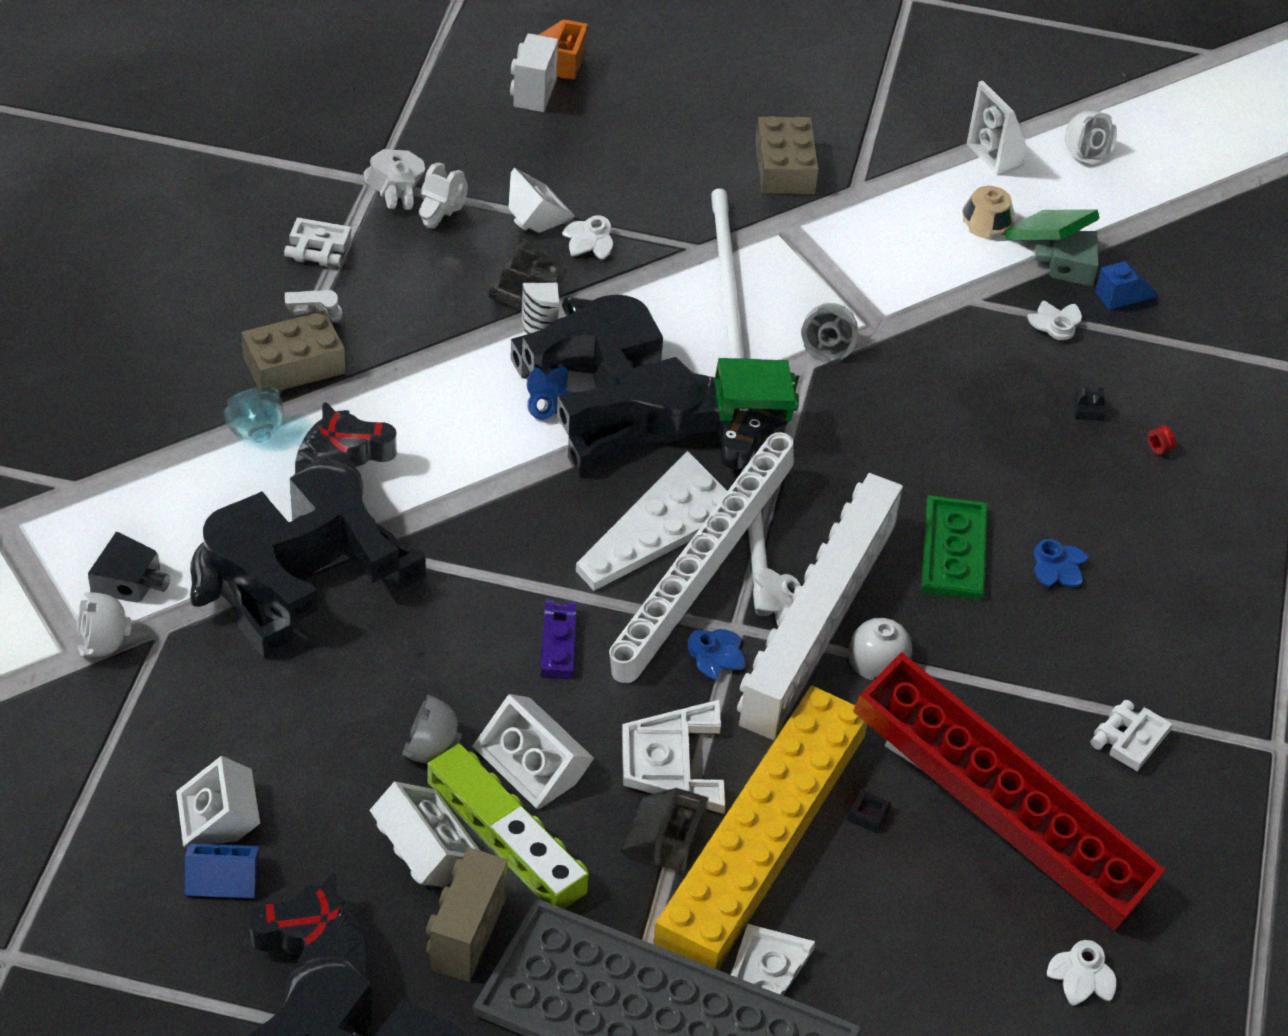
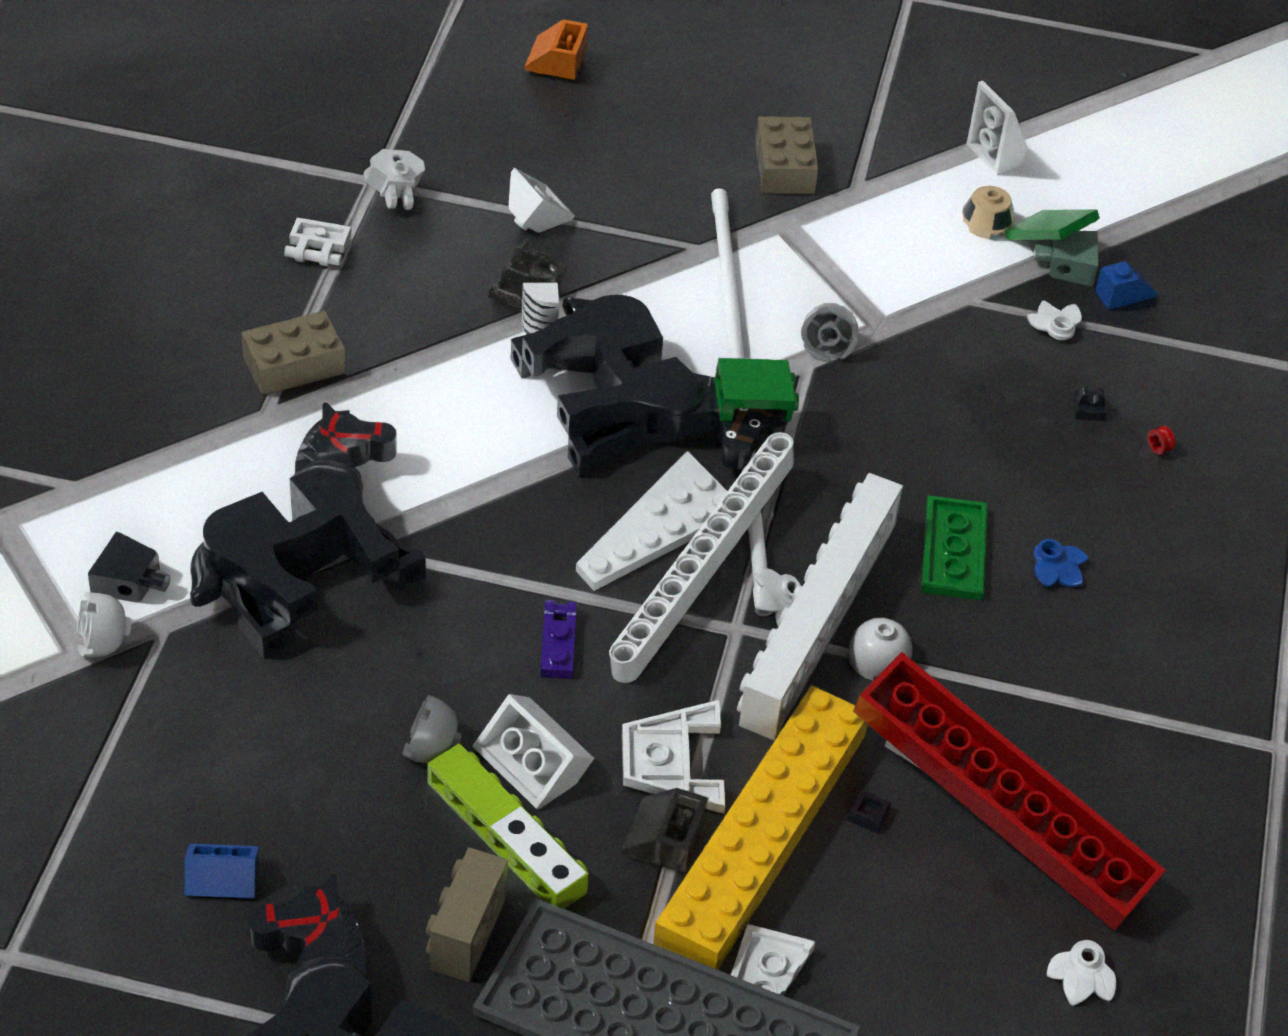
white slope [176,756,260,848] -> none
clear light blue cylinder [221,387,284,442] -> none
white plate [285,290,343,322] -> none
white slope [369,781,480,887] -> none
white hinge [419,162,468,229] -> none
white brick [510,33,558,112] -> none
blue plate [526,367,574,420] -> none
white plate [562,215,613,261] -> none
blue plate [687,629,746,681] -> none
white cylinder [1064,110,1117,164] -> none
white plate [1090,700,1172,772] -> none

